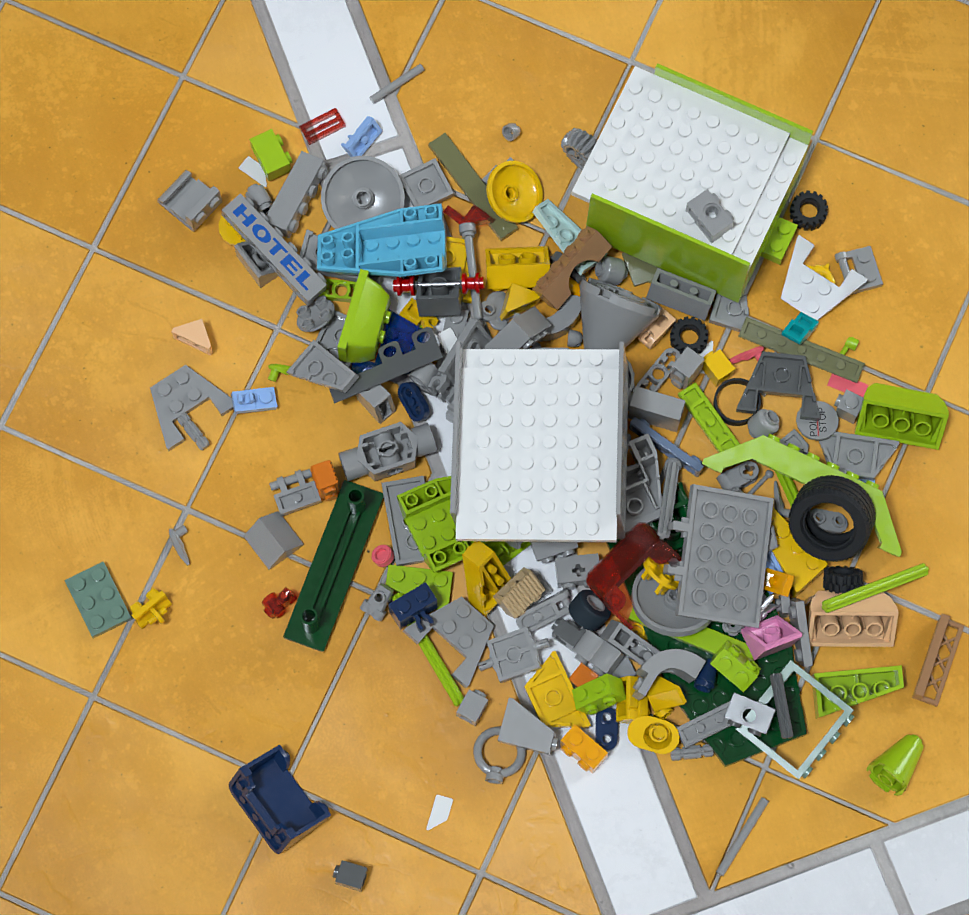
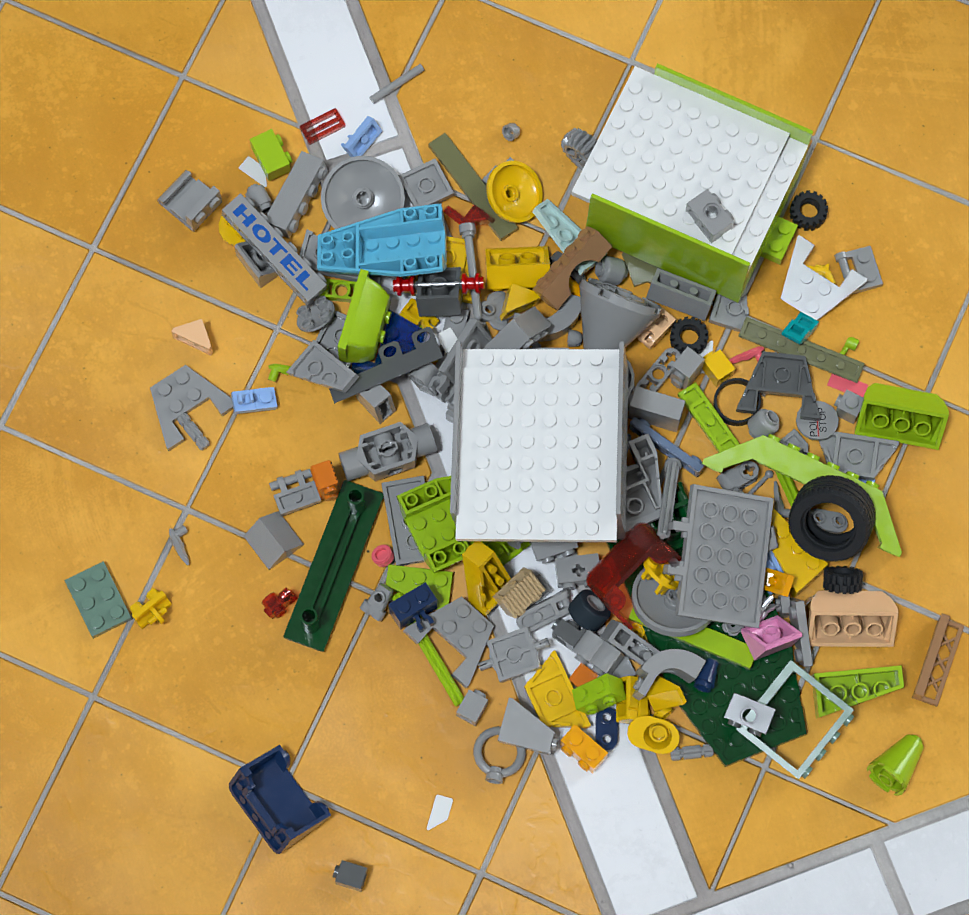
dark blue plate [398,382,430,422] -> none
light grey tile [677,701,744,749] -> none
lime brick [710,640,760,692] -> none
light grey bar [716,797,769,876] -> none
dark grey axle [770,673,793,739] -> none
lime axle [821,563,929,613] -> none

